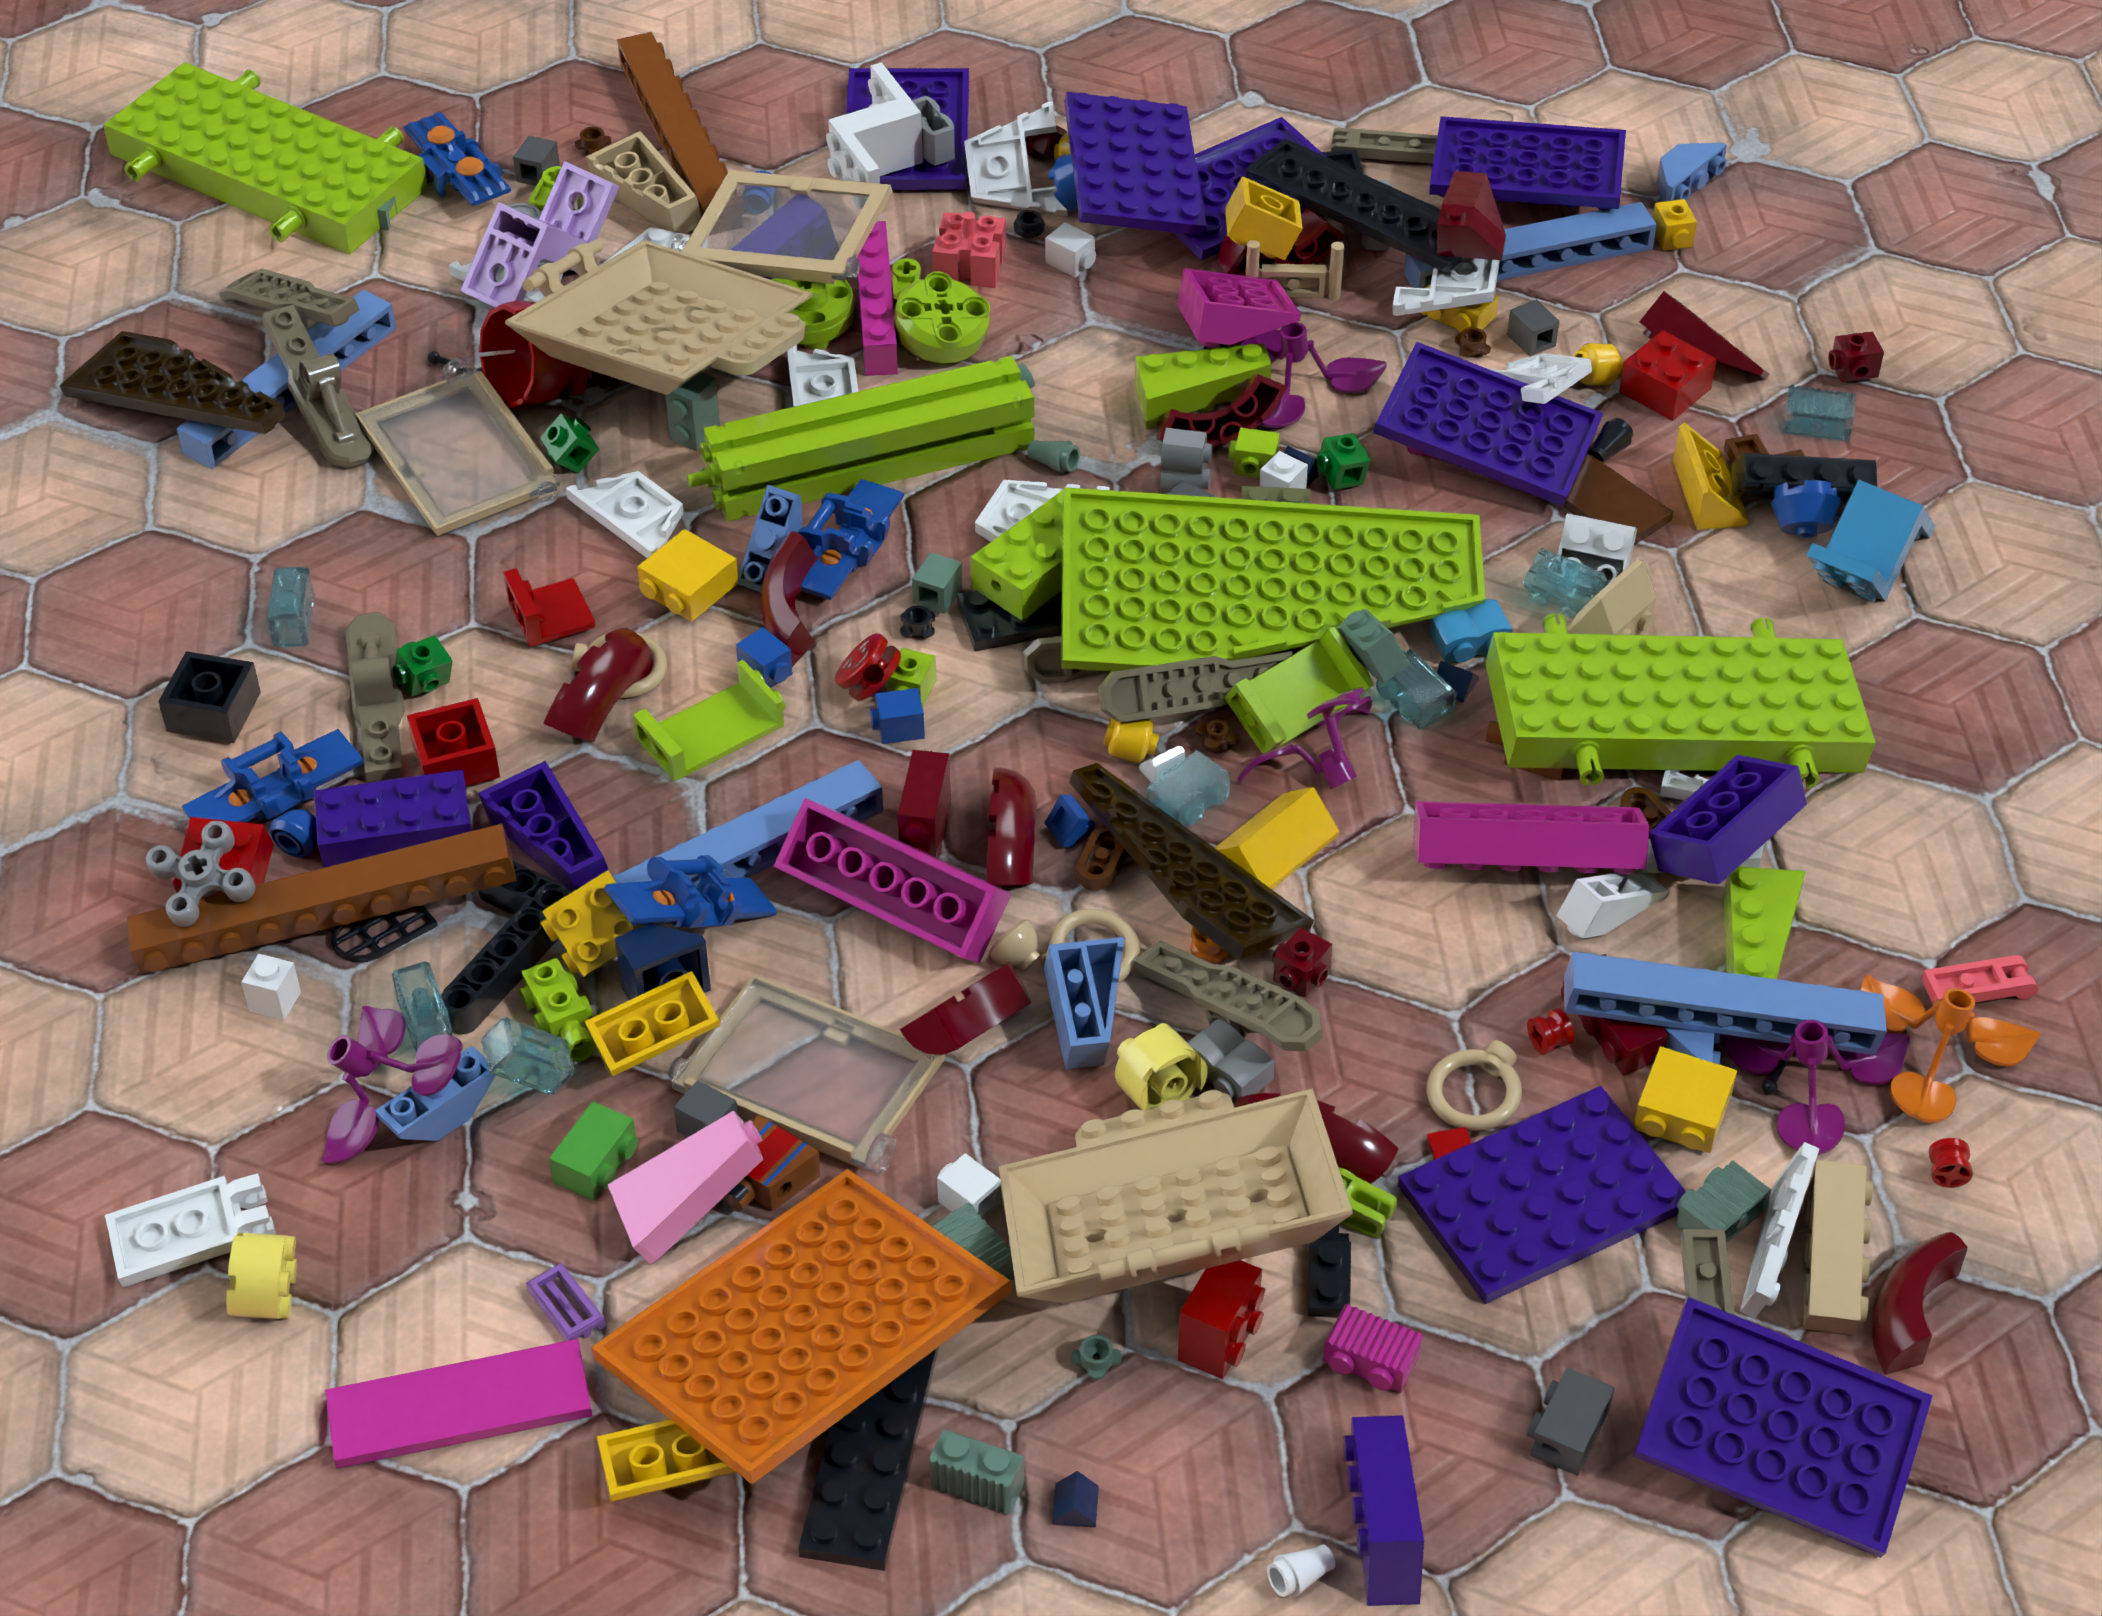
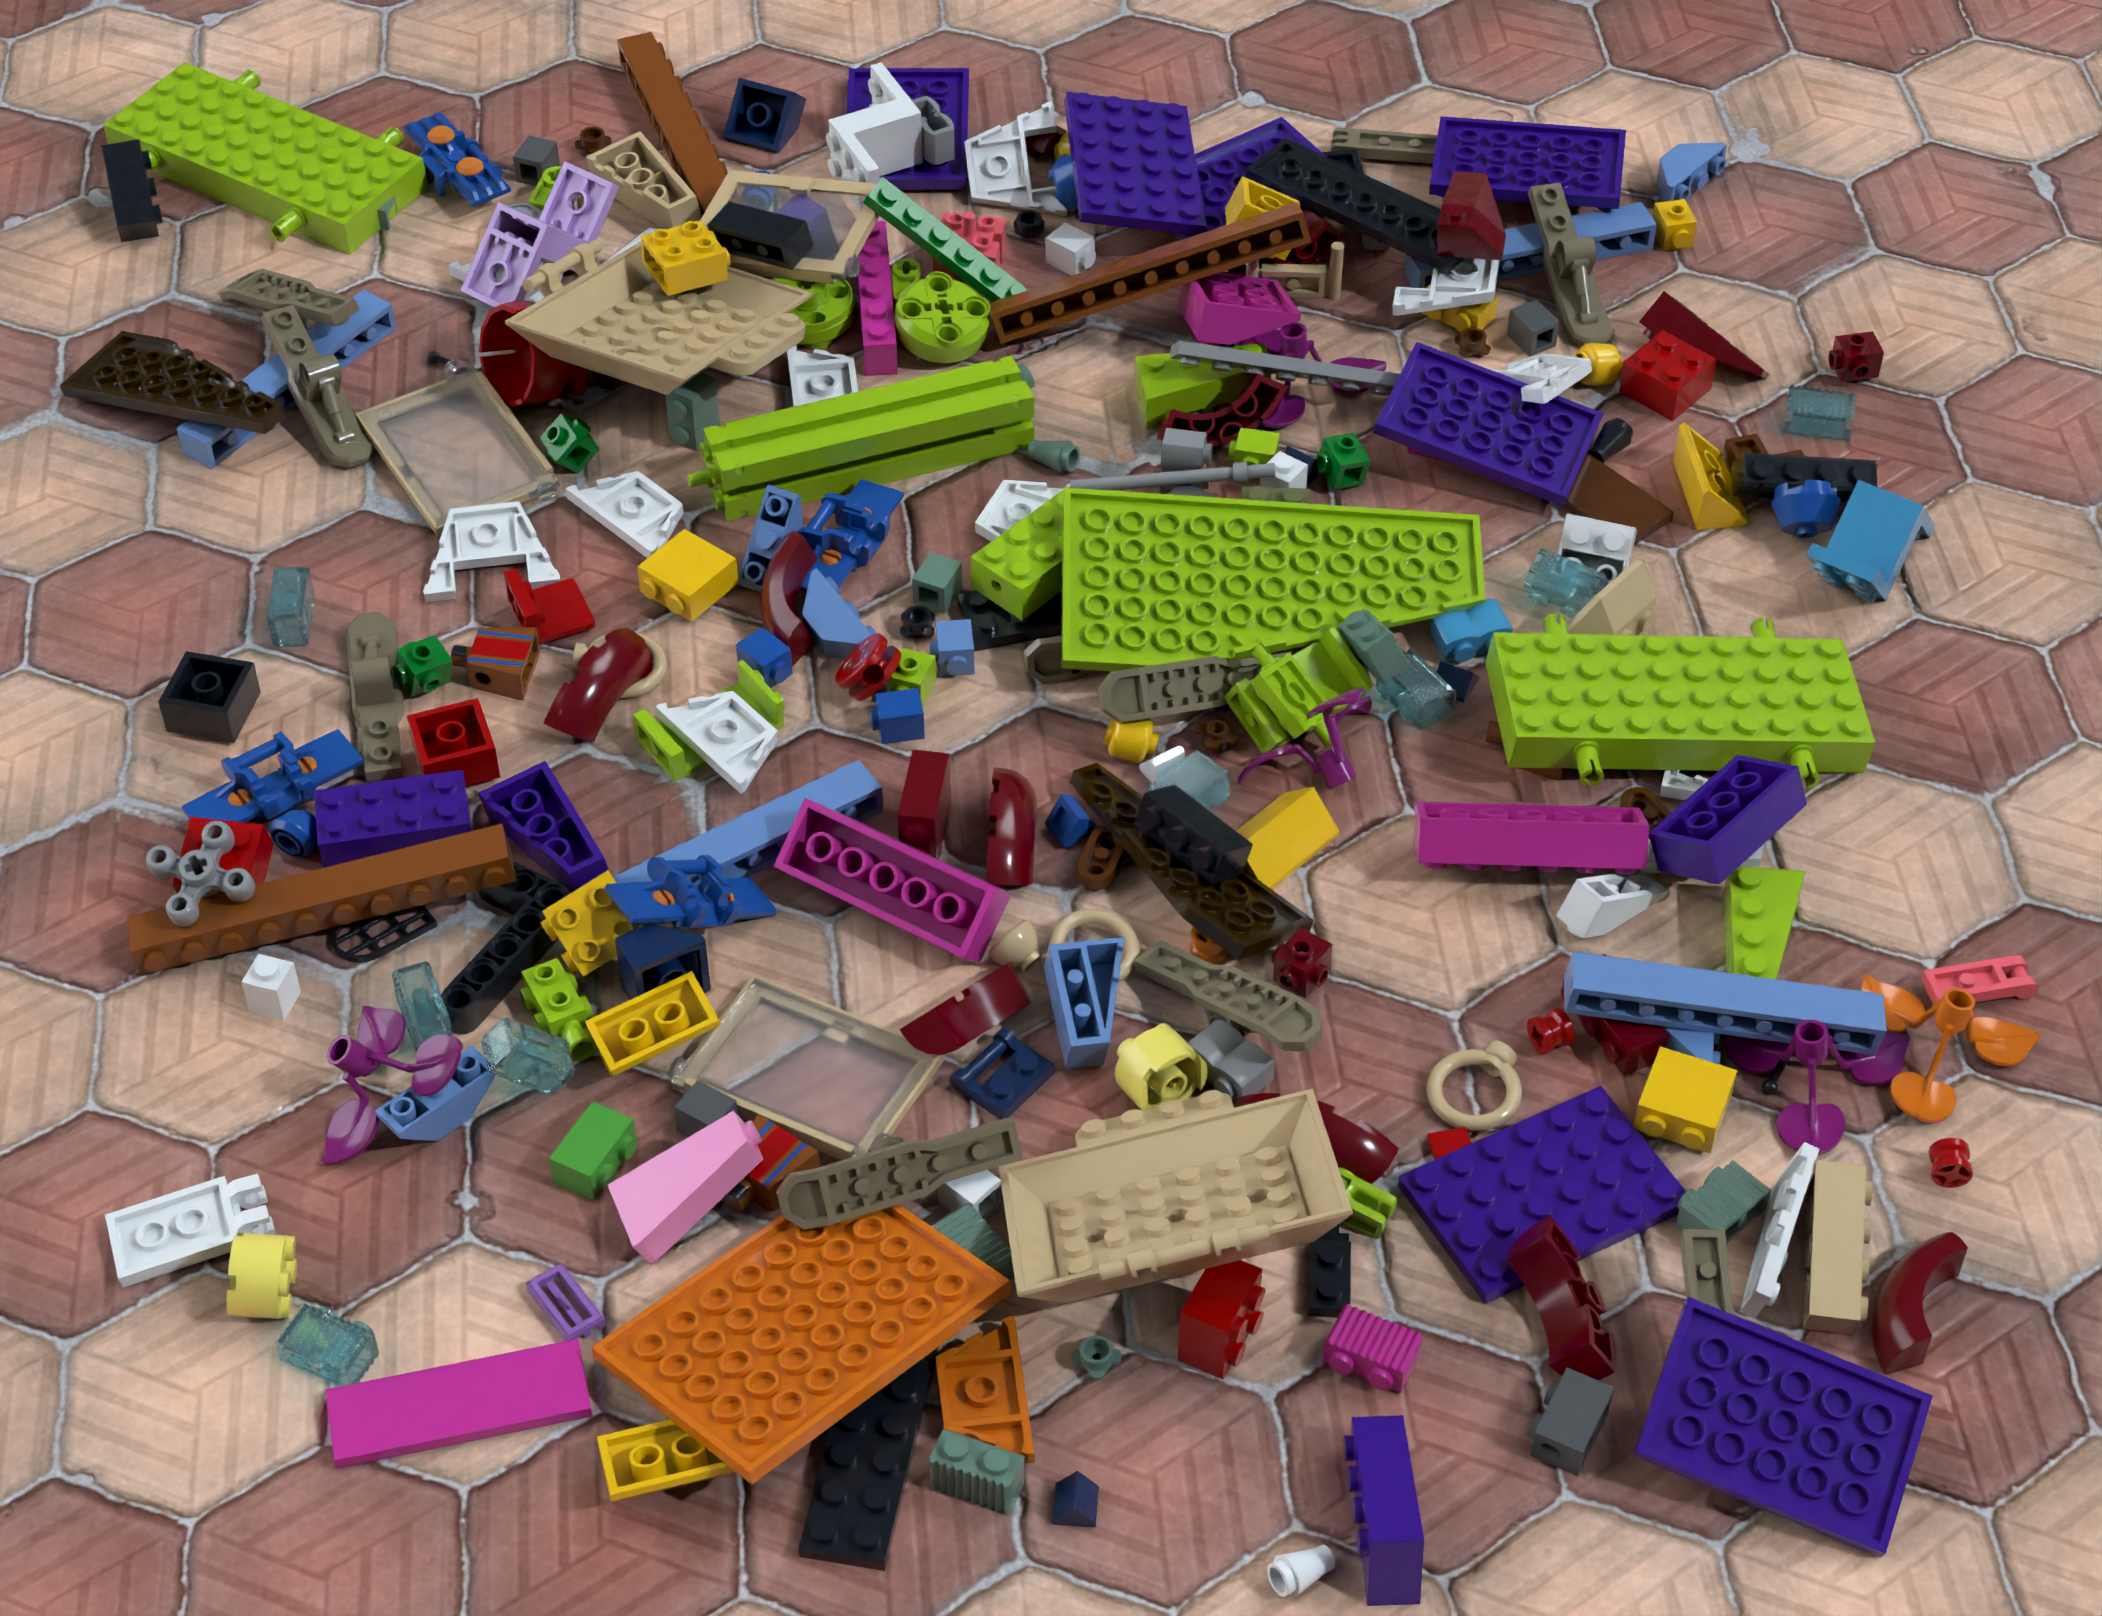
none -> black brick [101,139,163,243]
none -> clear light blue brick [275,1303,379,1386]
none -> white wing [423,501,561,603]
none -> dark orange torso [451,627,540,700]
none -> yellow brick [640,220,731,296]
none -> white wing [655,691,778,794]
none -> black brick [707,202,814,270]
none -> dark blue slope [723,78,806,153]
none -> dark tan piece [776,1117,1023,1230]
none -> medium blue slope [802,568,876,659]
none -> plate [862,177,1029,302]
none -> medium blue brick [930,619,975,677]
none -> orange wing [935,1315,1035,1463]
none -> dark blue plate [949,1028,1055,1120]
none -> dark orange brick [989,202,1311,344]
none -> light grey bar [1070,462,1275,490]
none -> black brick [1134,784,1253,884]
none -> light grey plate [1170,341,1400,396]
none -> lime plate [1249,641,1331,748]
none -> dark red brick [1506,1214,1616,1380]
none -> dark tan piece [1528,183,1615,347]

